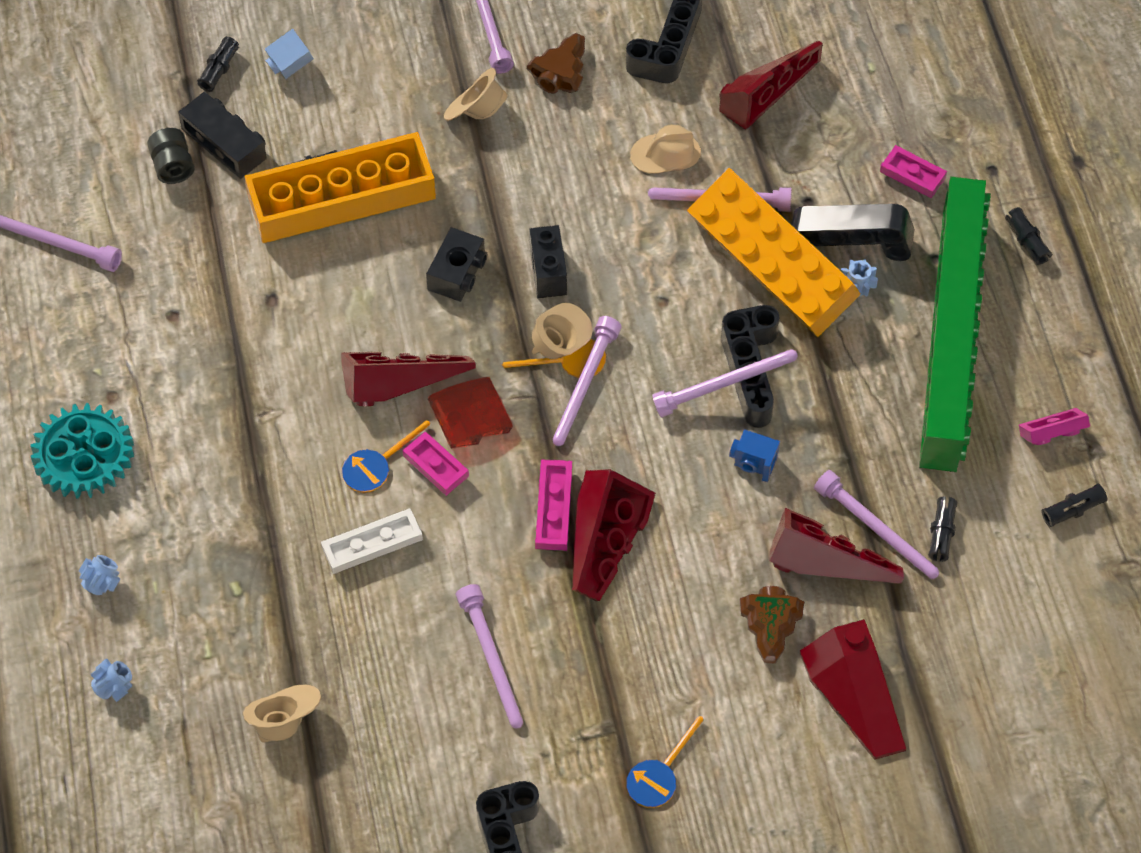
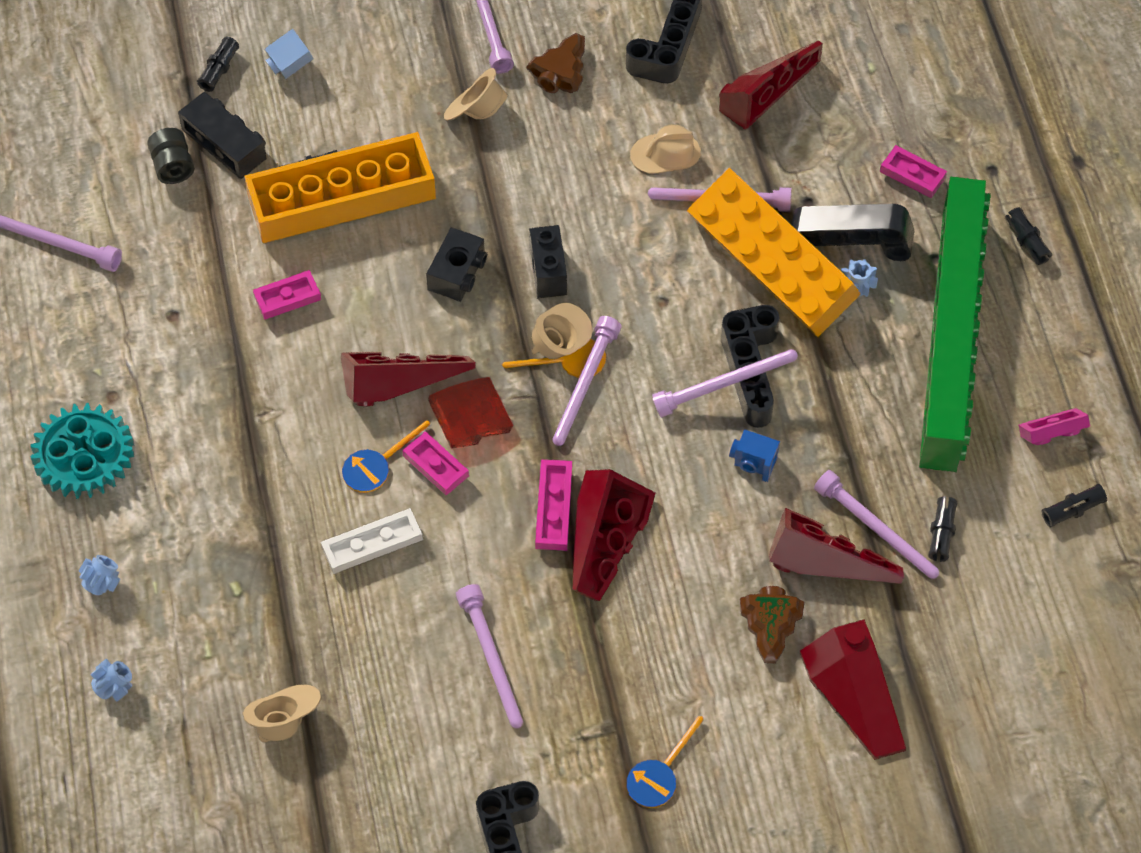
none -> dark pink plate [253,270,321,320]

